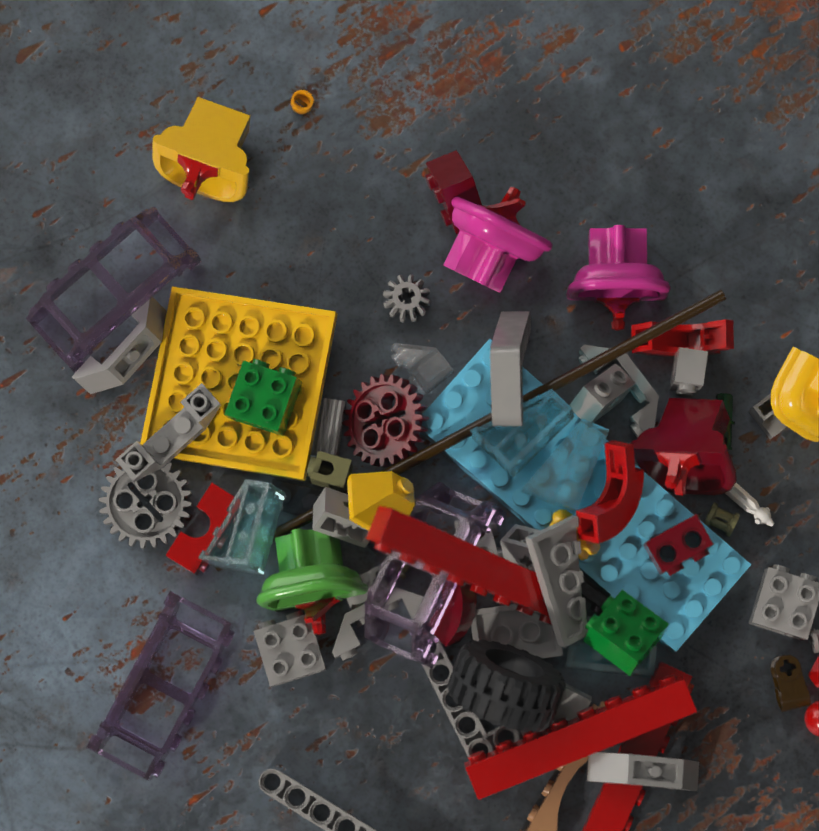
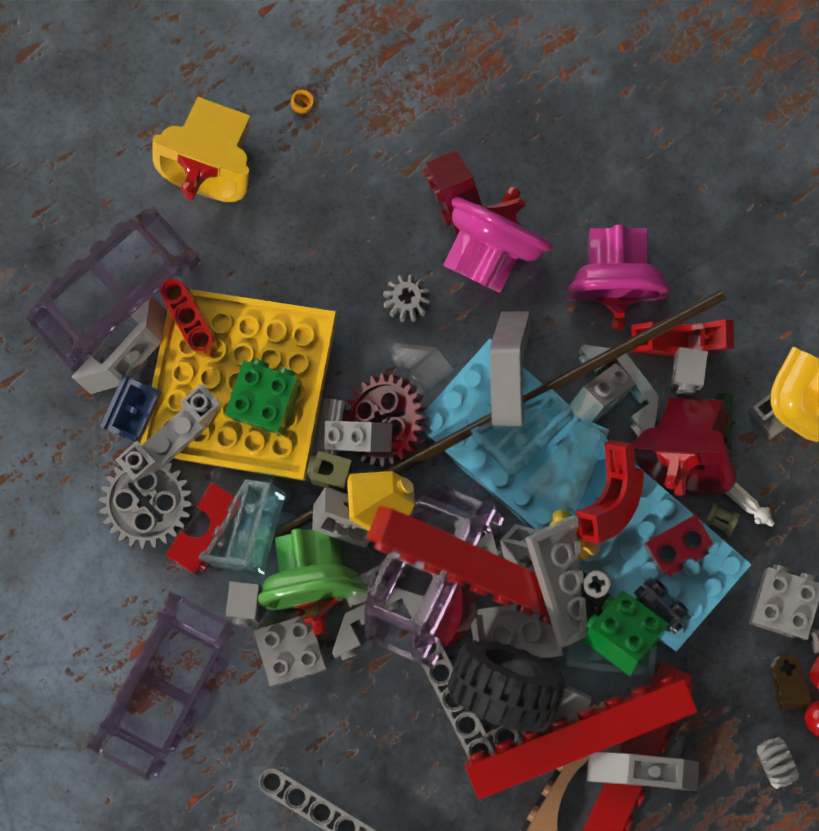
none -> dark blue hinge [100,374,162,442]
none -> red beam [160,279,219,357]
none -> light grey brick [226,581,261,627]
none -> light grey brick [324,421,392,452]
none -> light grey bush [584,569,611,597]
none -> black hinge [633,577,692,634]
none -> light grey gear [757,737,799,789]

